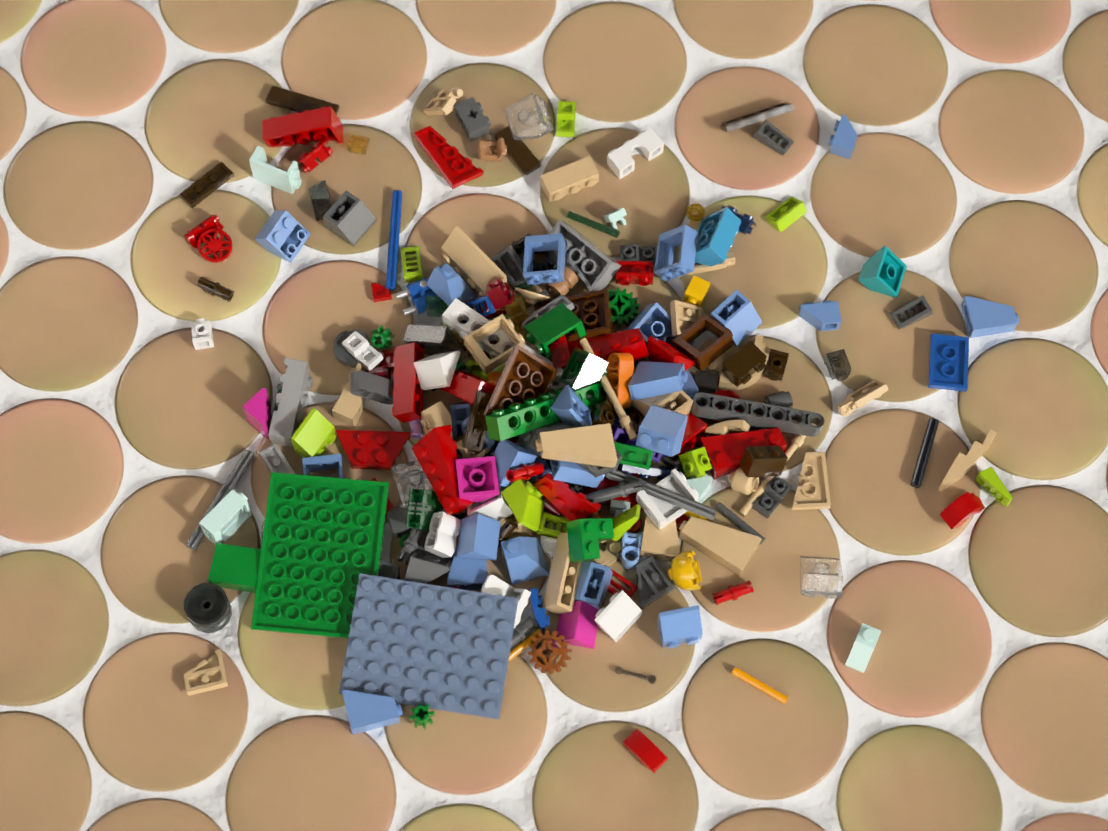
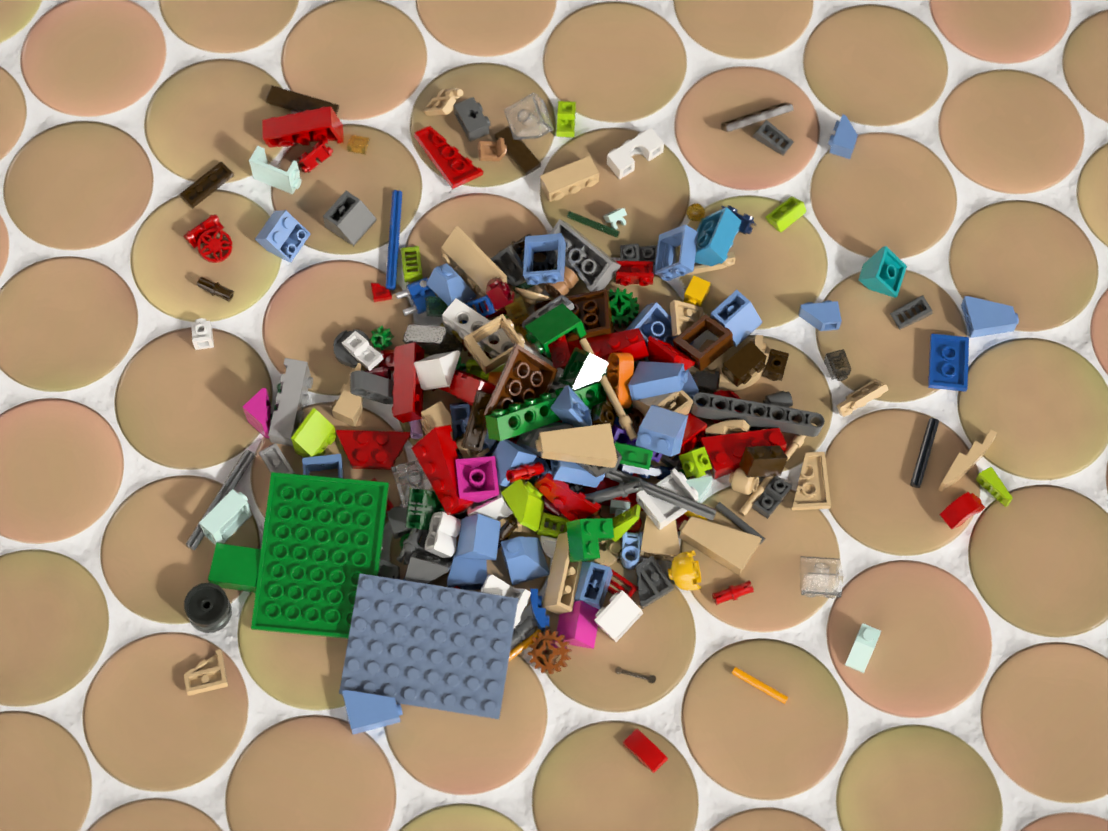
clear smoke slope [309,180,332,221] -> none
green gear [409,703,435,730] -> none
medium blue slope [657,605,703,649] -> none

